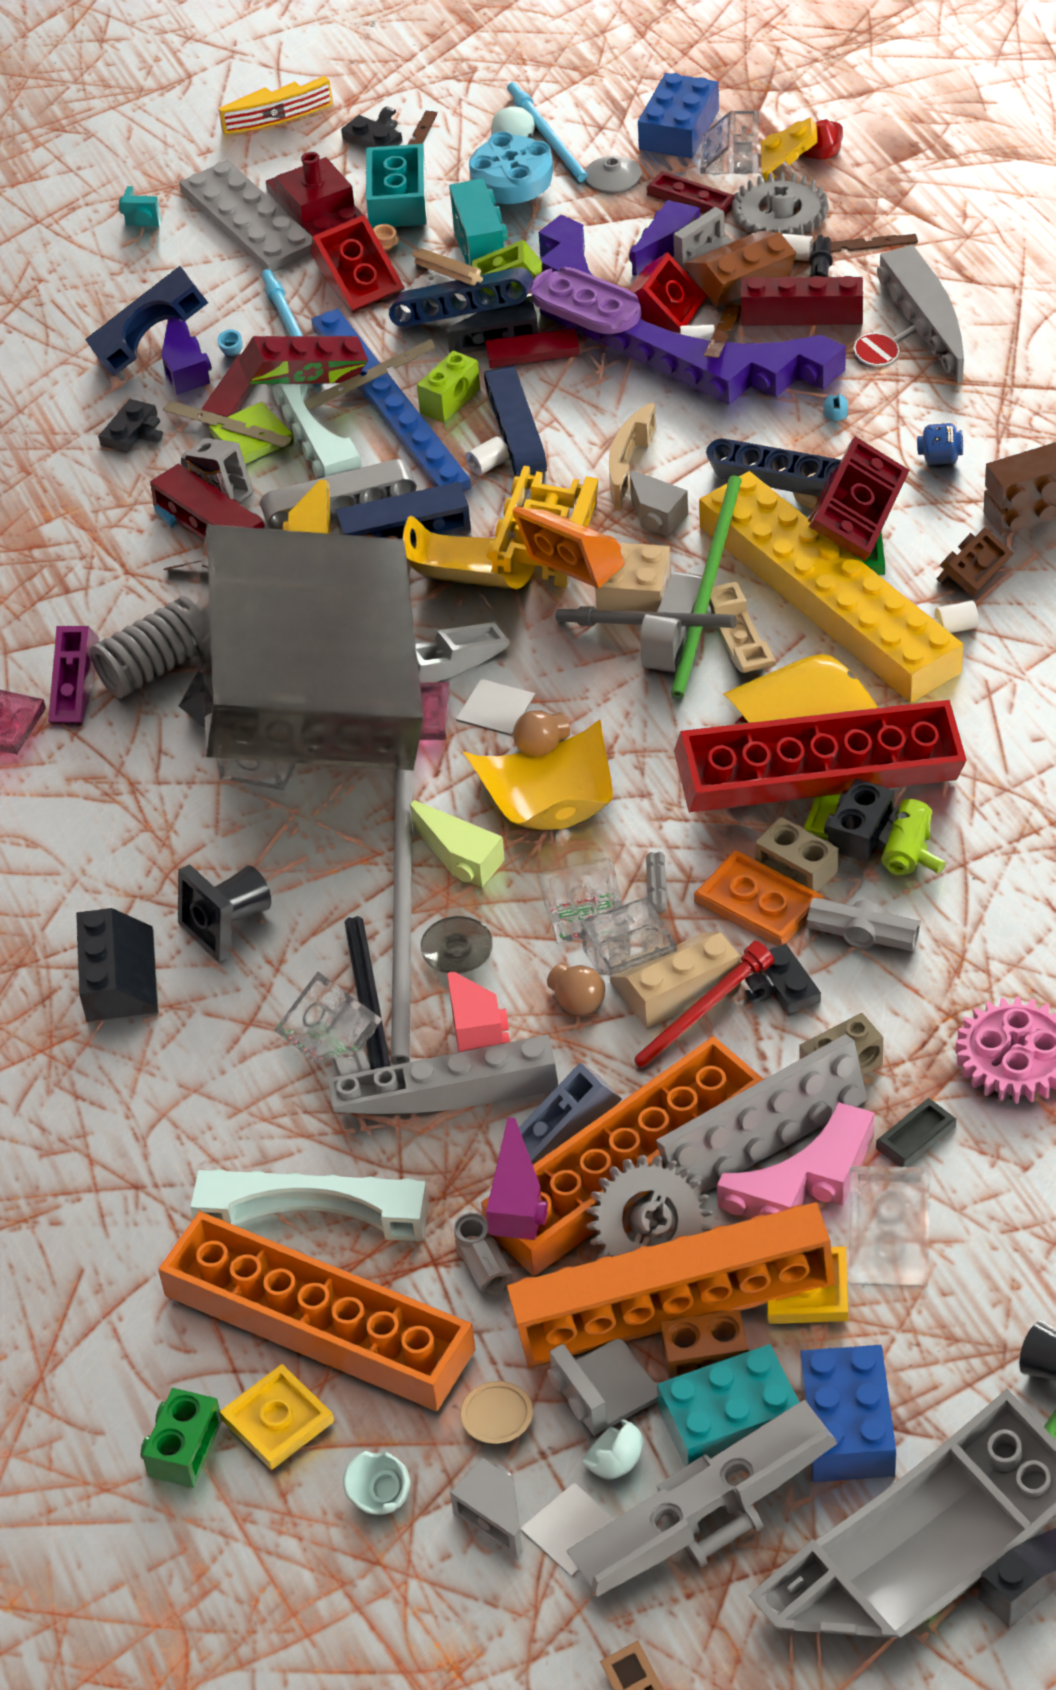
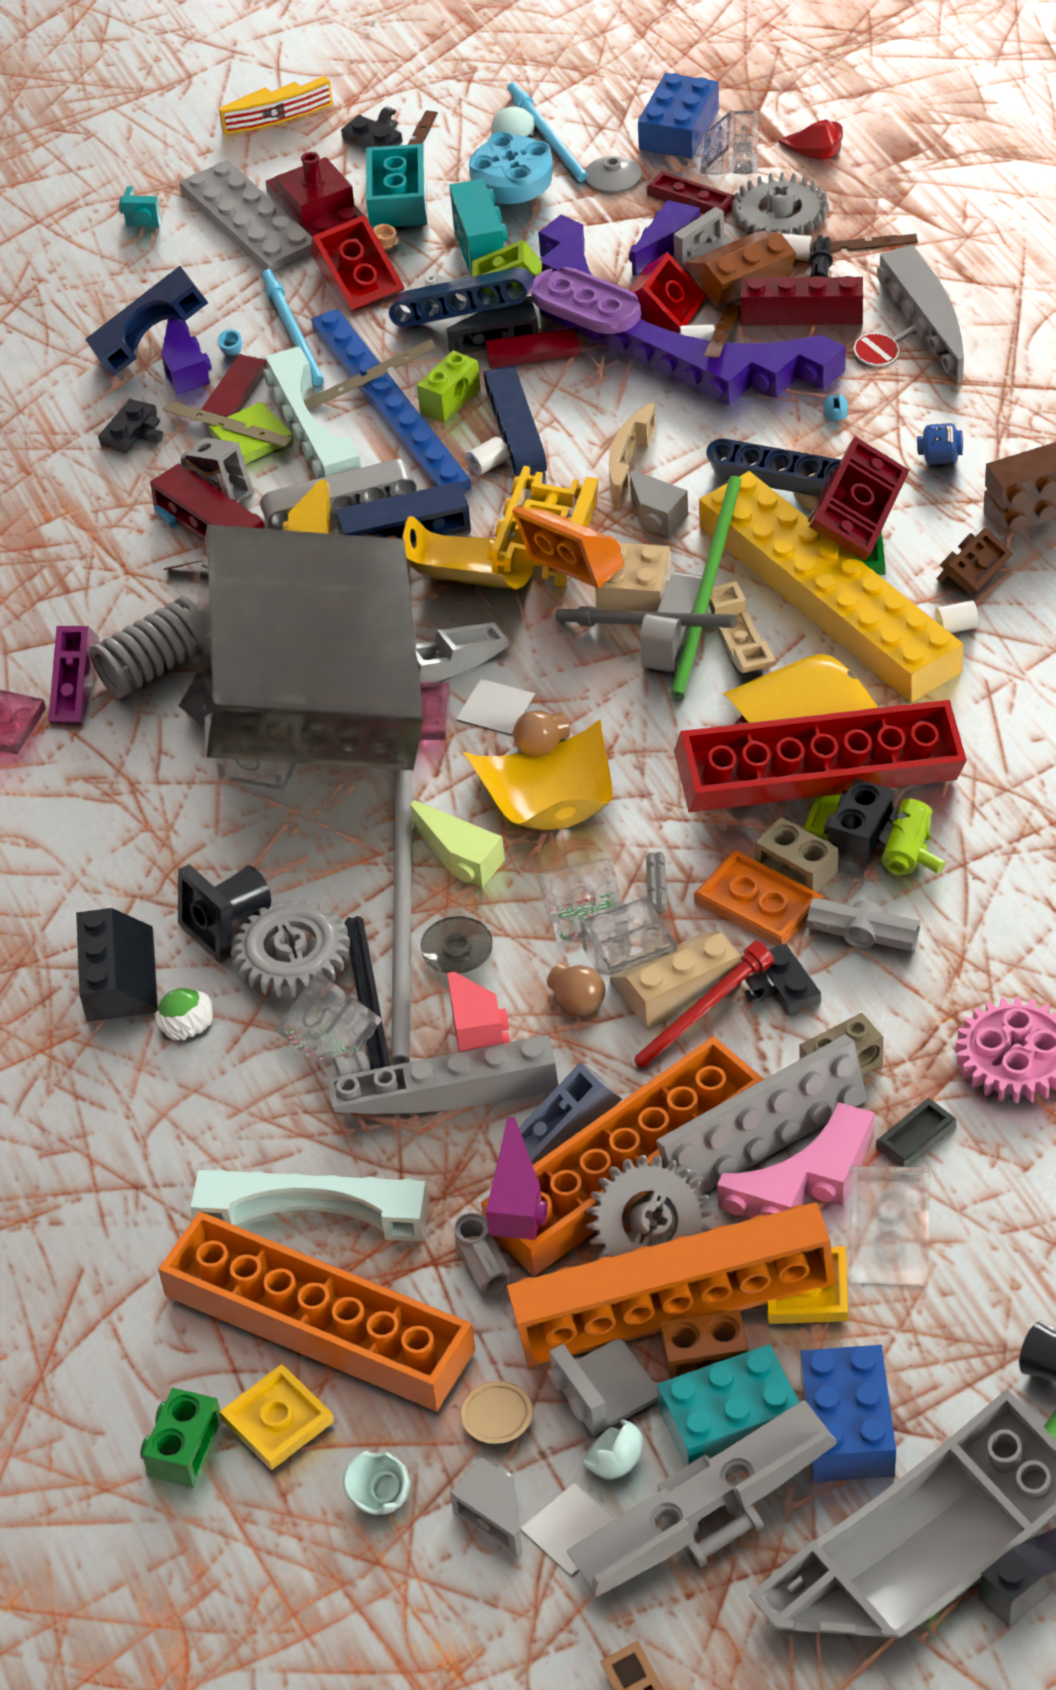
dark red brick [238,336,368,384] -> none
tan axle [412,248,483,286] -> none
yellow wing [761,117,817,182] -> none
none -> white hair [155,988,213,1041]
none -> light grey gear [231,900,350,998]

